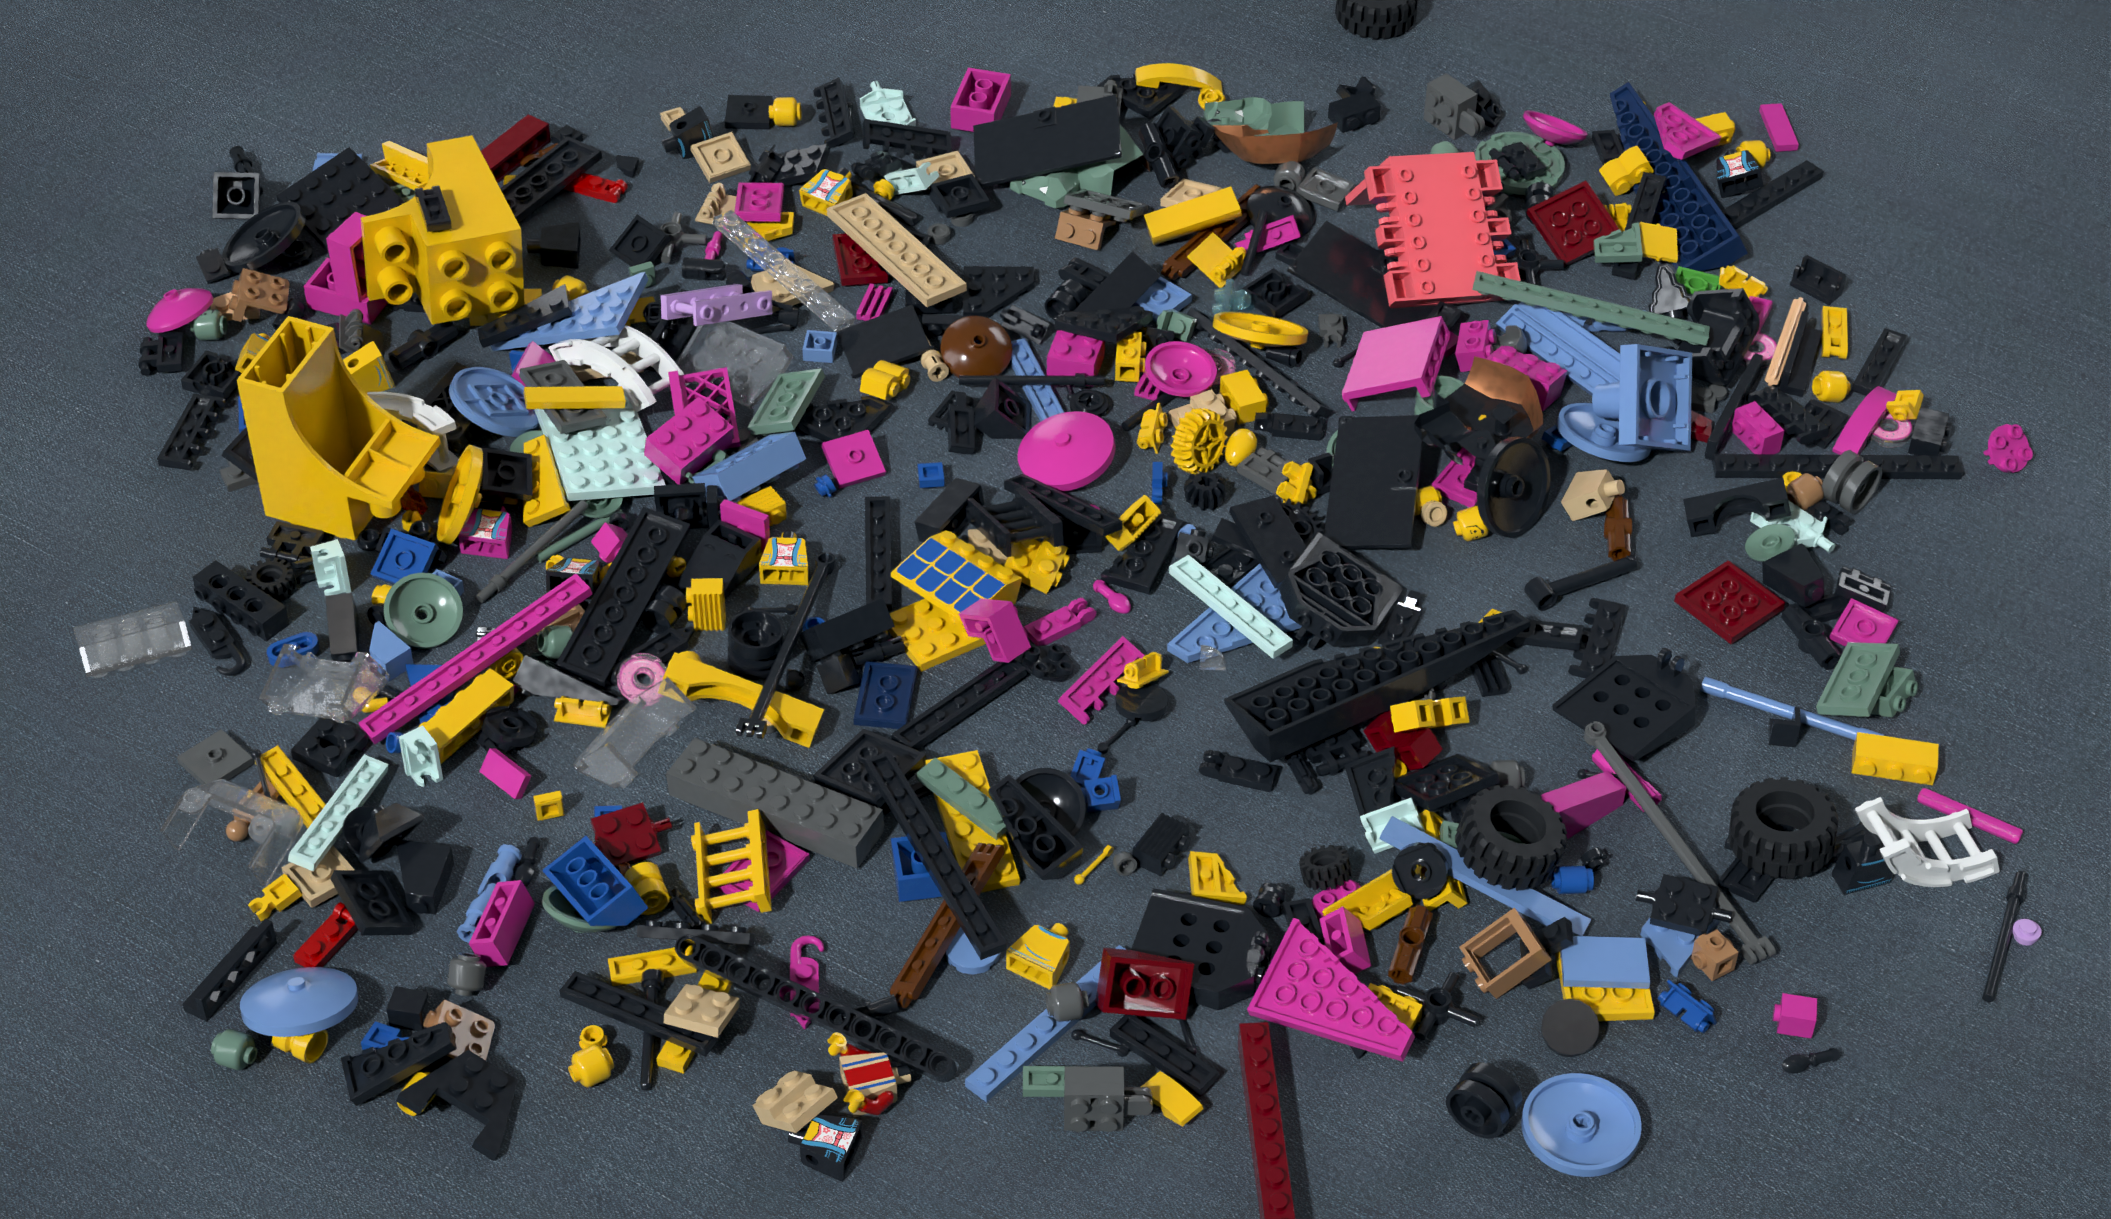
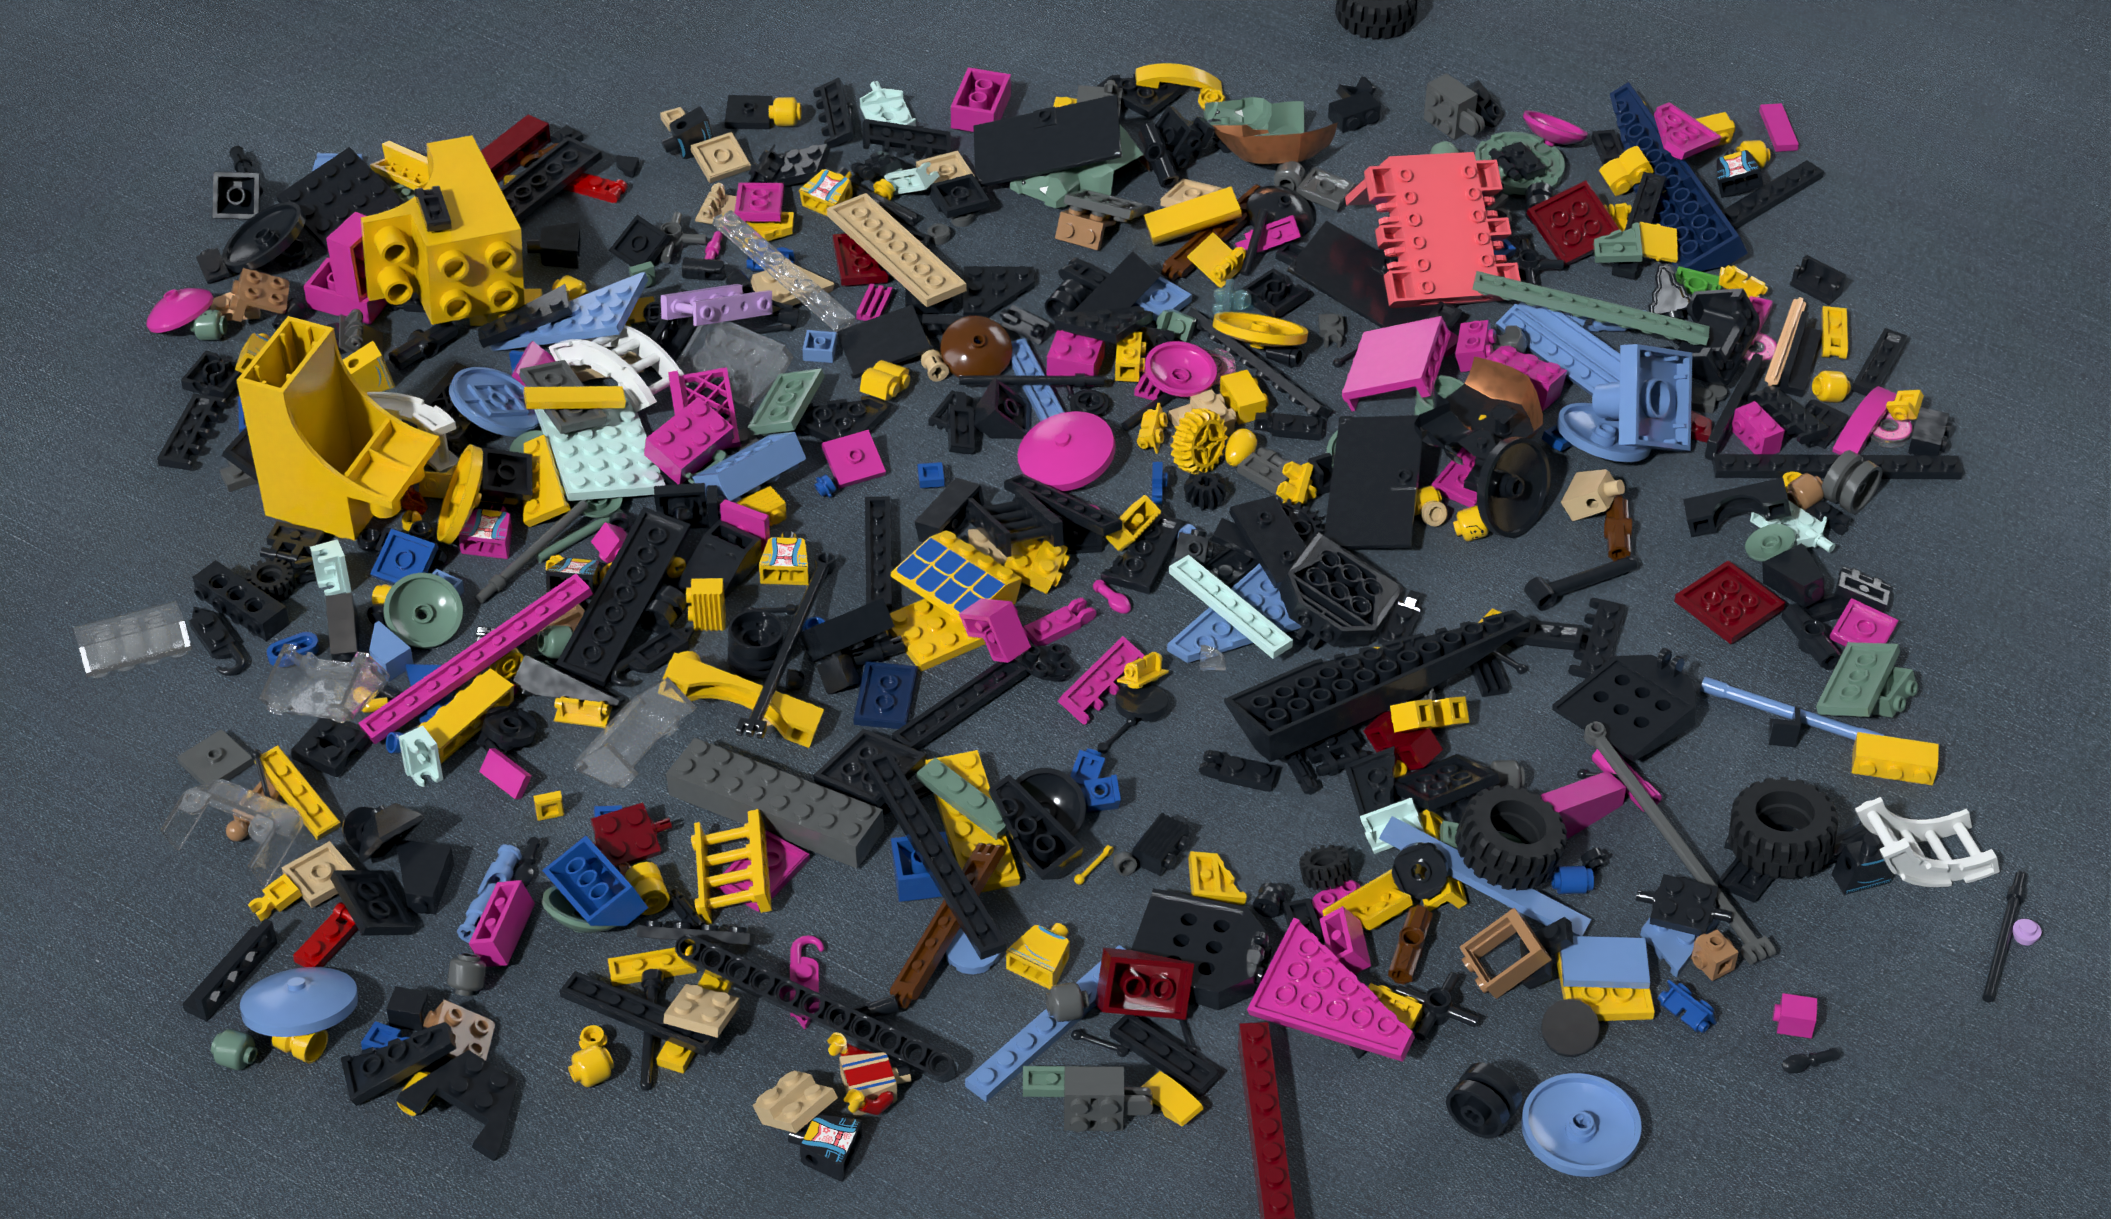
black plate [138,332,184,376] -> none
light aqua plate [288,754,389,871] -> none
clear tile [617,653,667,705] -> none
dark pink axle [1917,788,2023,844] -> none
dark pink plate [1983,424,2033,473] -> none

